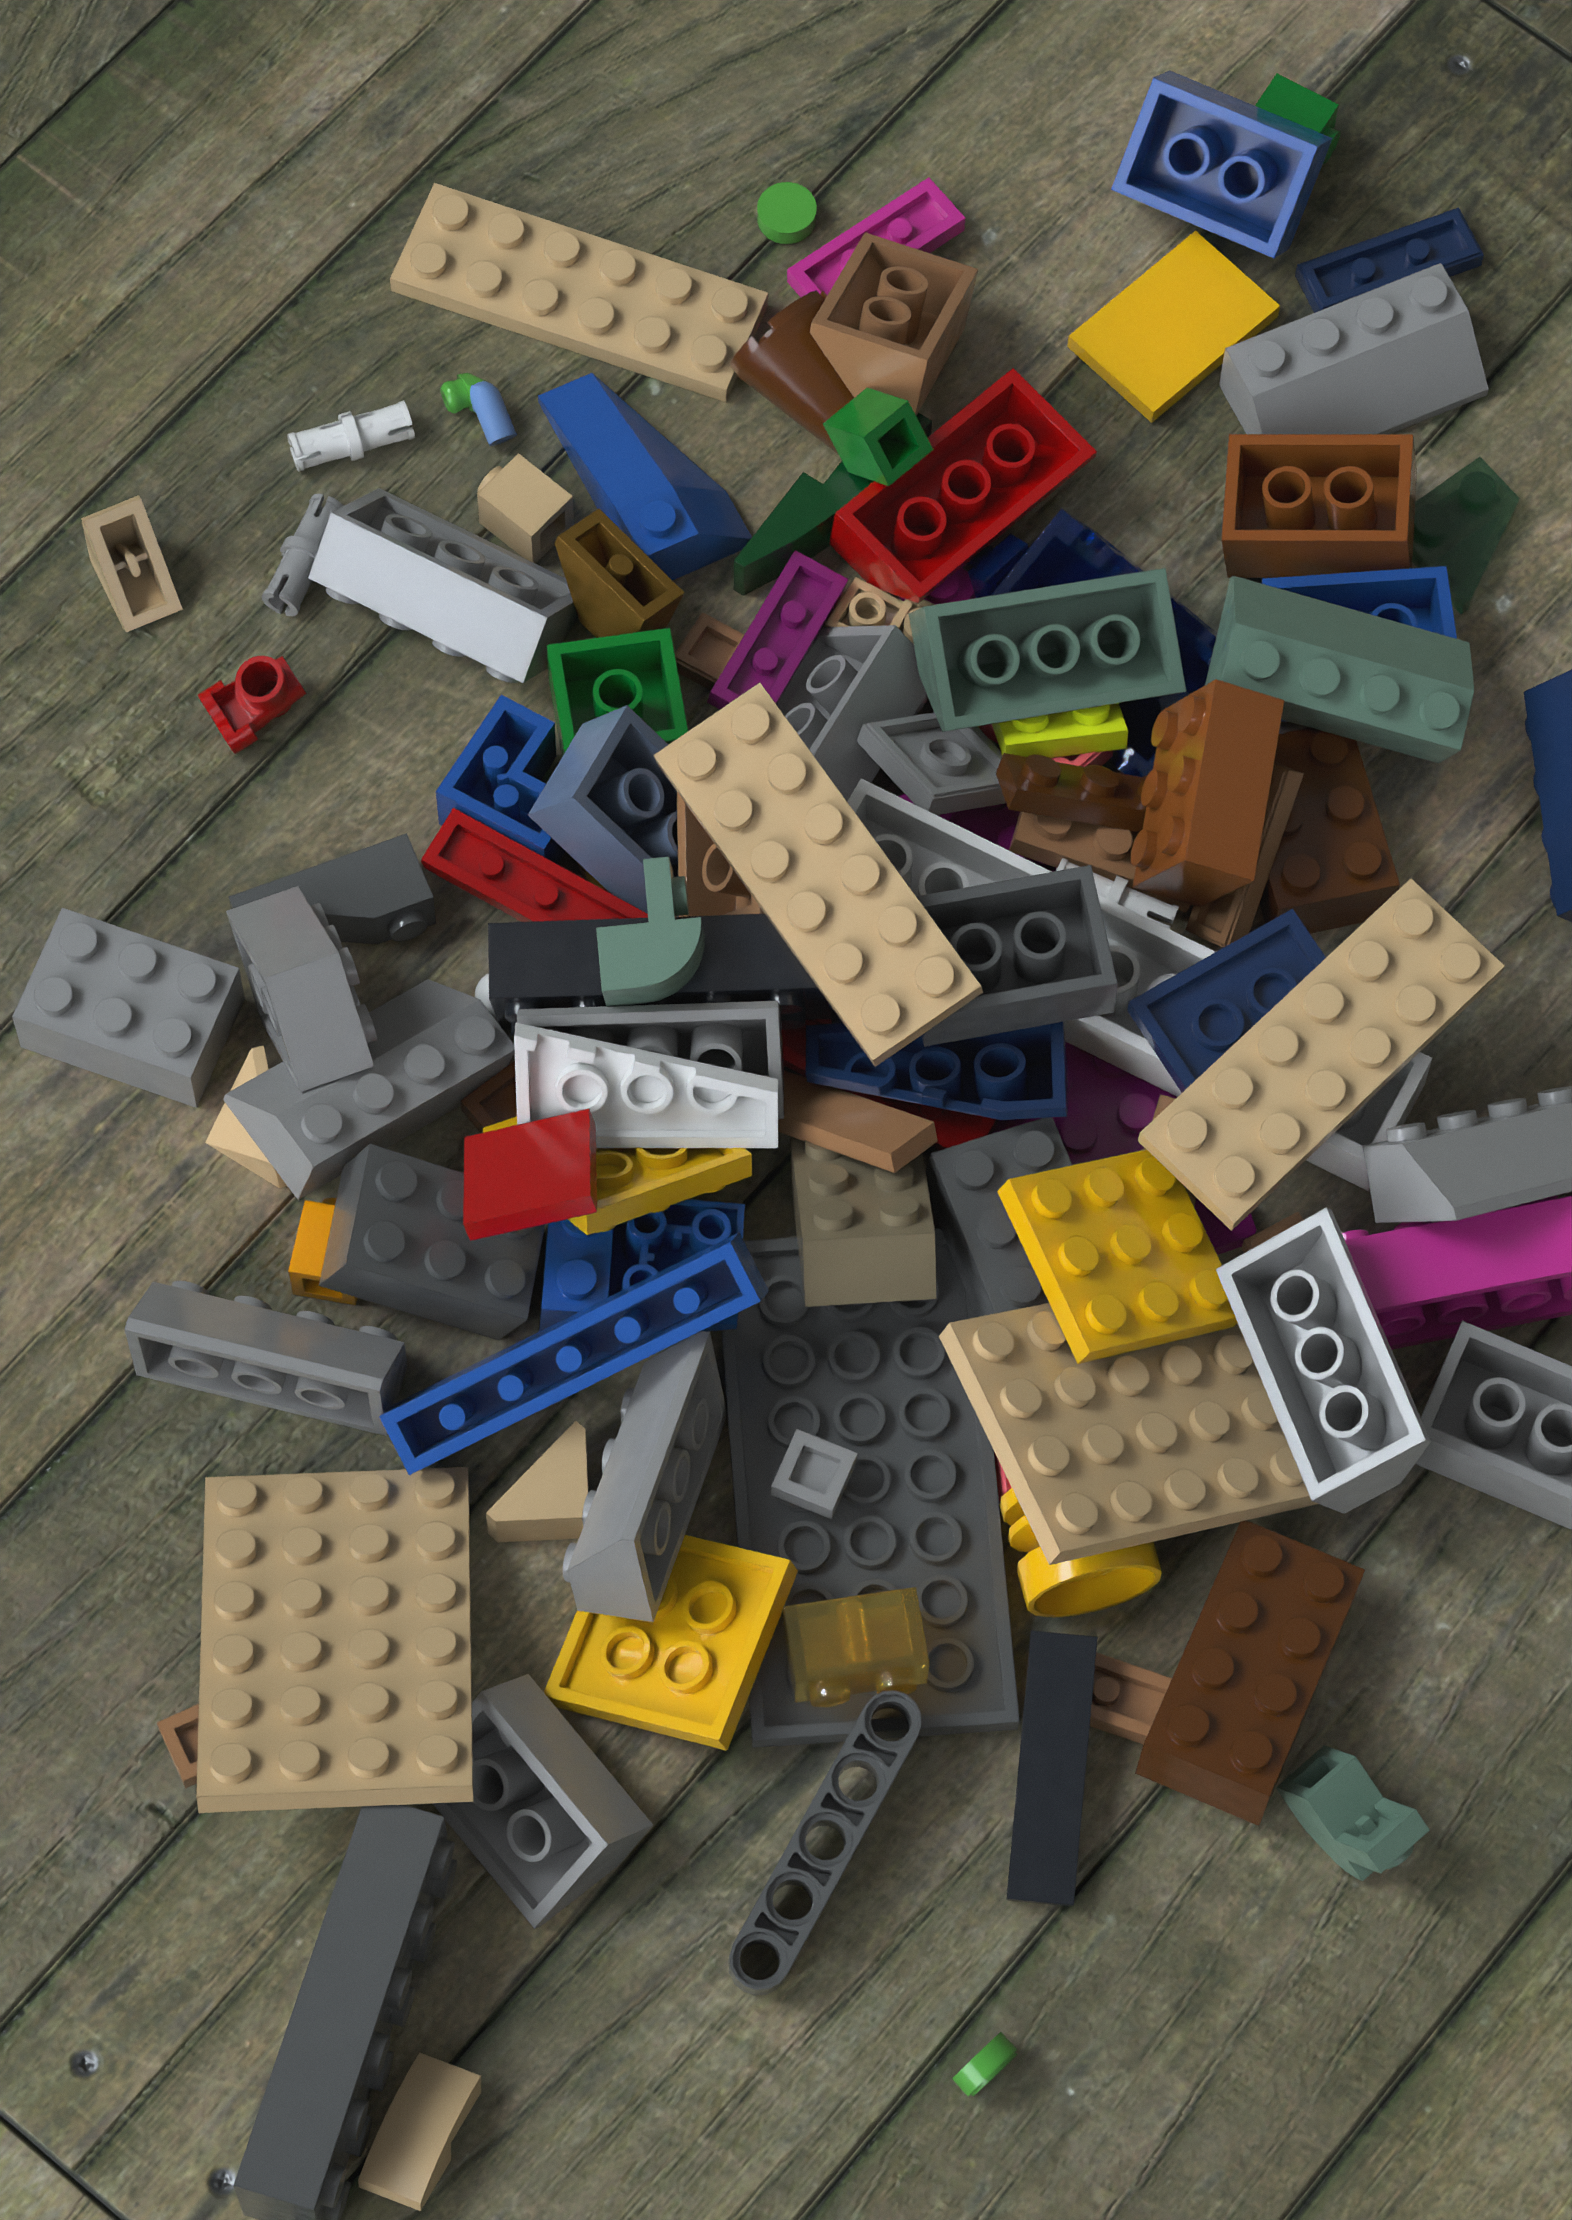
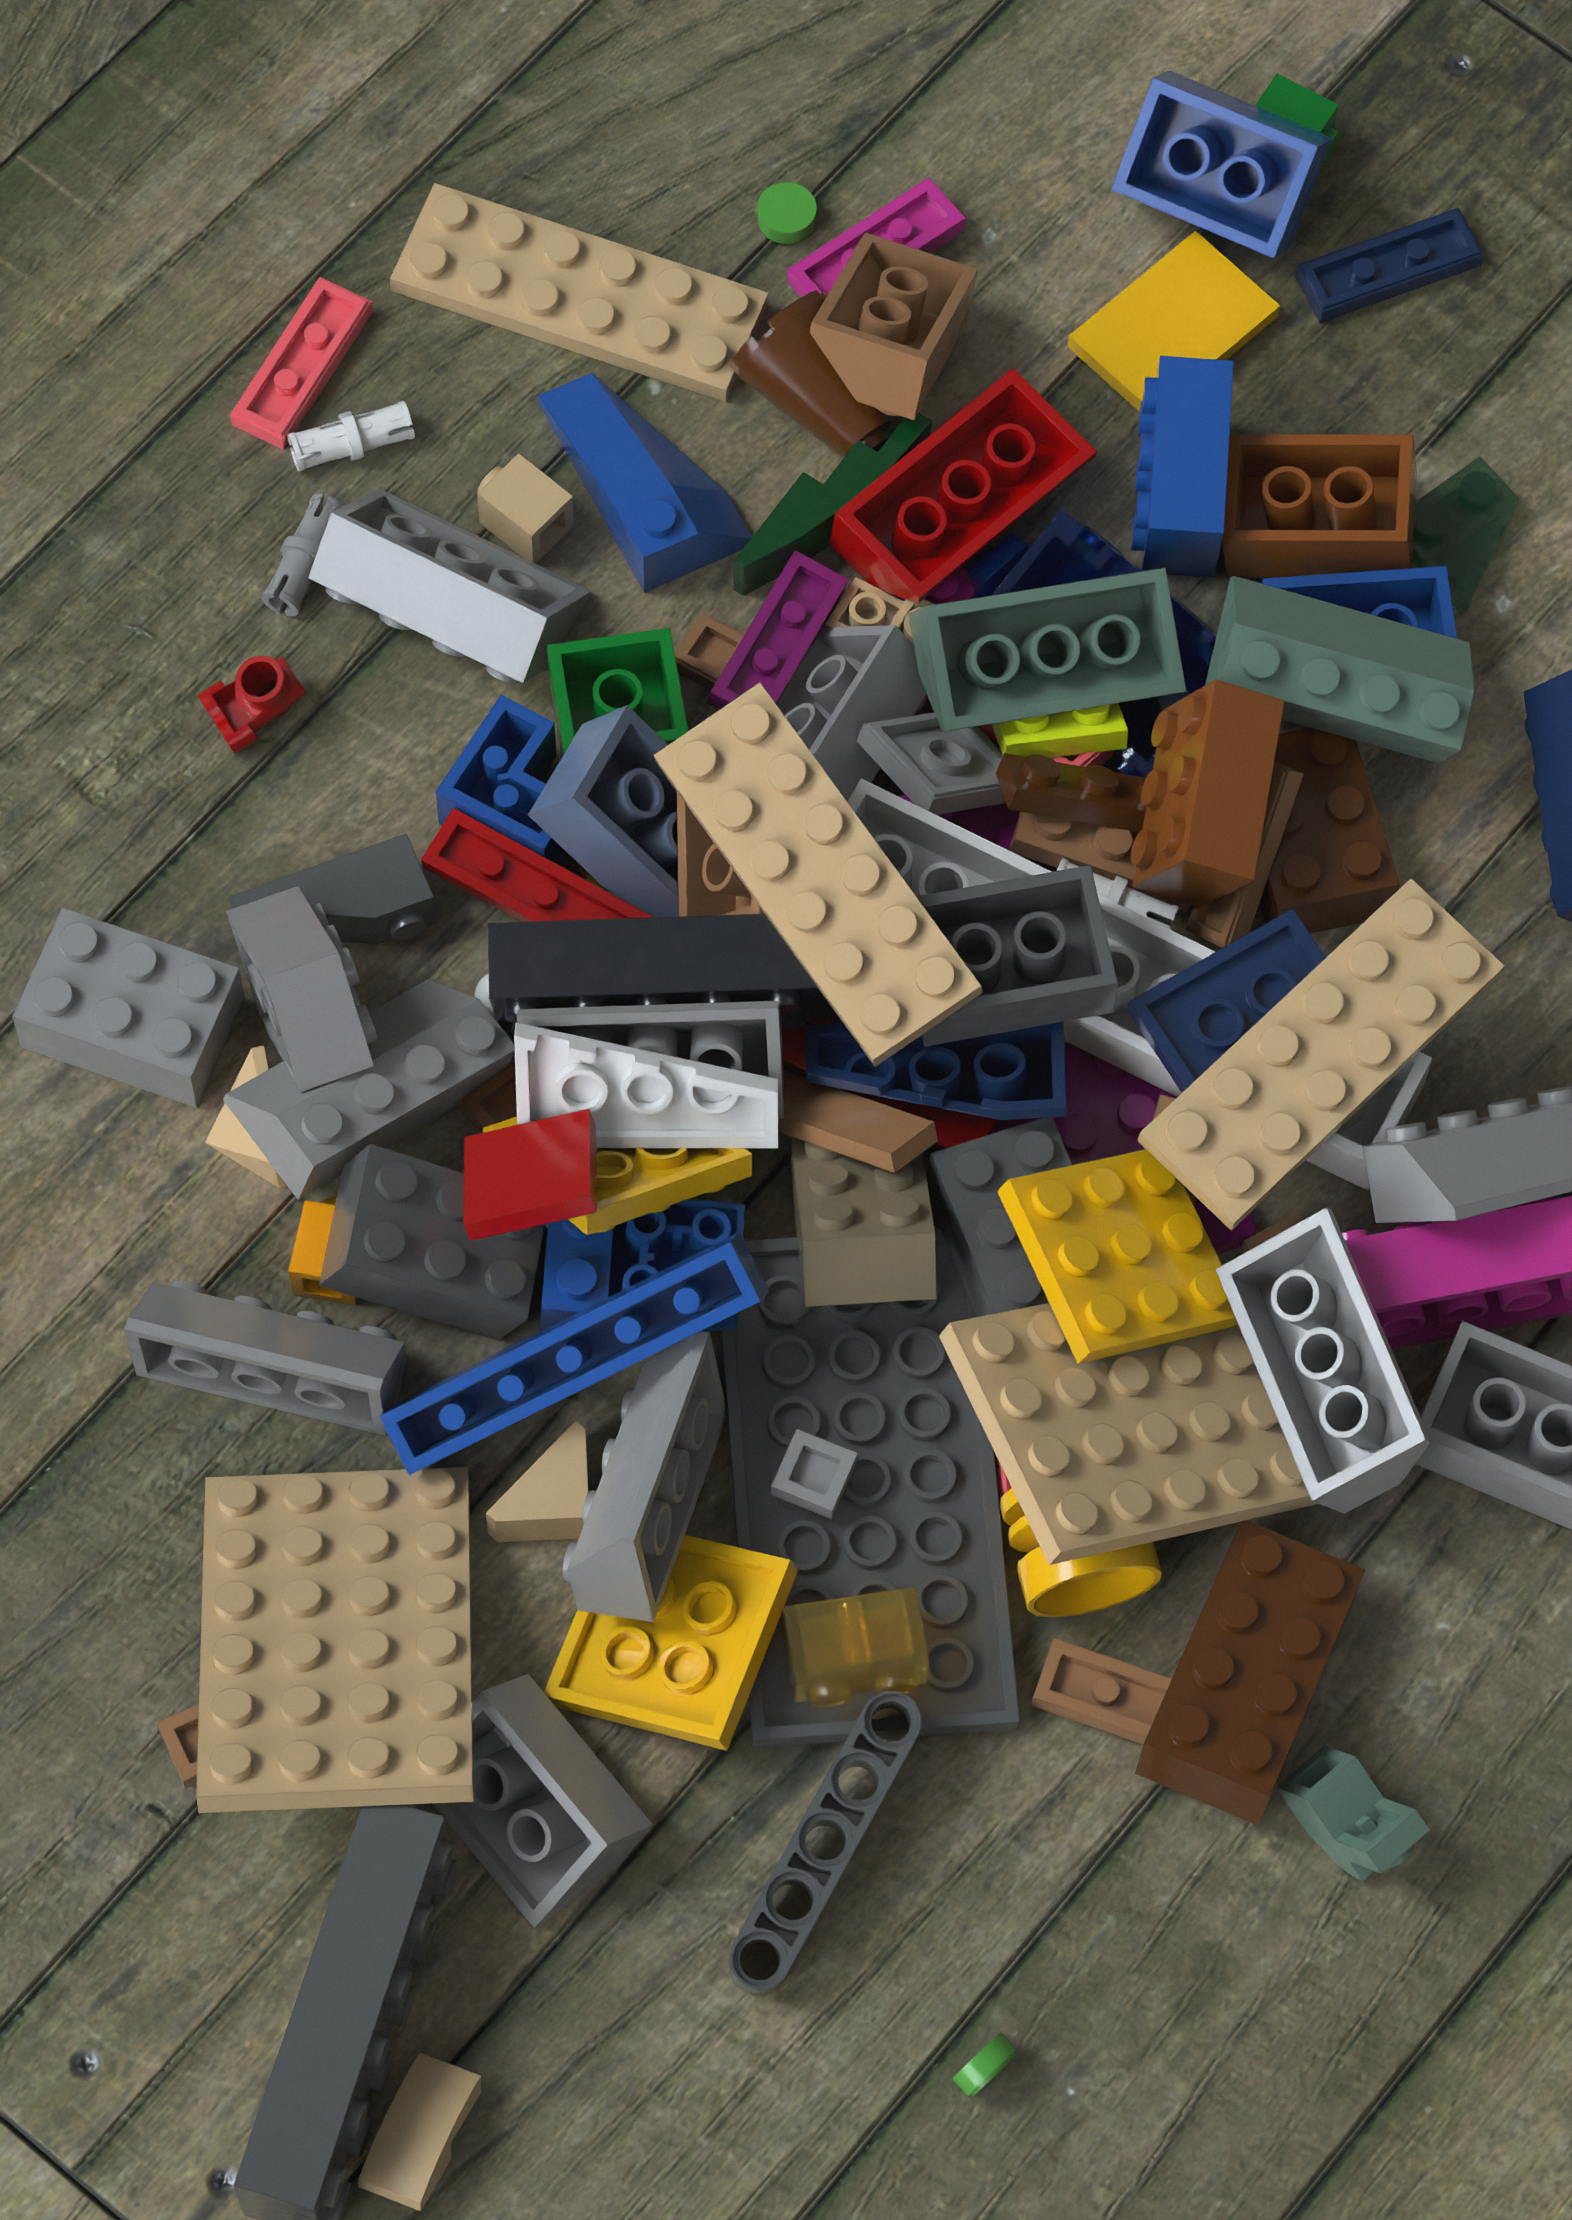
tan slope [81,495,183,632] -> none
medium blue arm [440,373,517,446] -> none
pearl gold slope [554,509,685,638] -> none
sand green brick [596,857,705,1006] -> none
green brick [823,387,933,486] -> none
black tile [1006,1630,1098,1907] -> none
light grey slope [1219,263,1488,434] -> none
none -> coral tile [230,277,373,450]
none -> blue brick [1131,356,1234,578]

